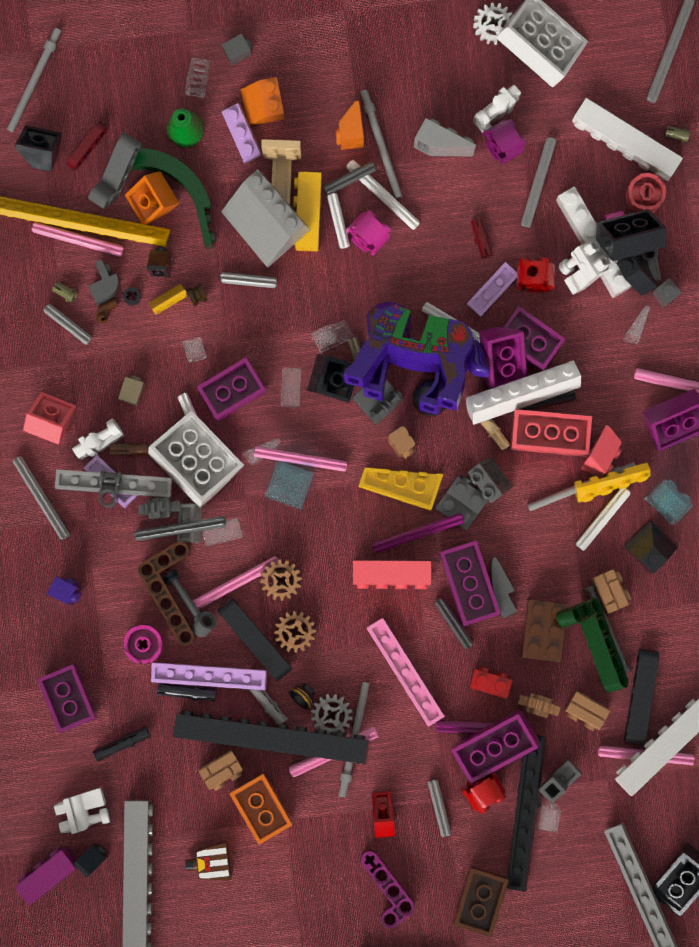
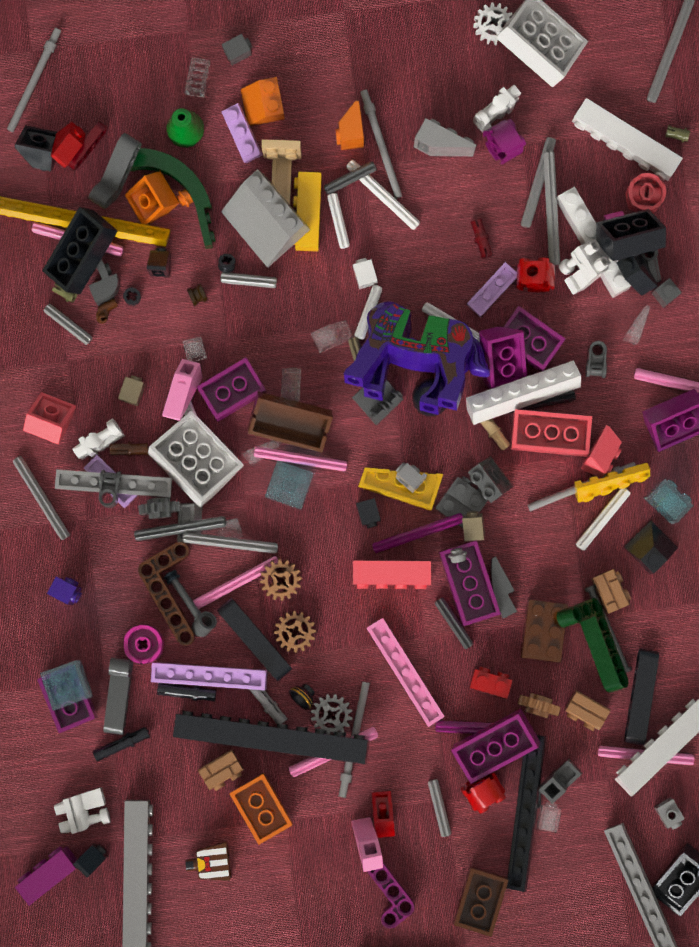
yellow slope [149,284,187,315] -> none
black slope [307,354,354,403] -> none
dark pink brick [346,210,391,256] -> none
medium nougat brick [388,426,415,459] -> none
none -> clear light blue brick [40,660,93,711]
none -> black brick [42,207,118,294]
none -> red slope [51,122,86,168]
none -> dark grey beam [103,657,133,735]
none -> bright pink slope [162,359,202,421]
none -> orange plate [177,189,193,207]
none -> light grey axle [183,532,278,554]
none -> black bush [218,254,235,273]
none -> reddish brown piece [247,391,333,453]
none -> bright pink slope [351,817,383,872]
none -> white brick [353,258,378,289]
none -> white axle [355,285,382,340]
none -> black brick [356,498,381,529]
none -> light grey brick [396,462,427,493]
none -> light grey plate [448,548,467,563]
none -> dark tan brick [462,511,485,541]
none -> light grey axle [543,151,560,265]
none -> dark grey piece [585,341,607,378]
none -> light grey brick [654,797,685,830]

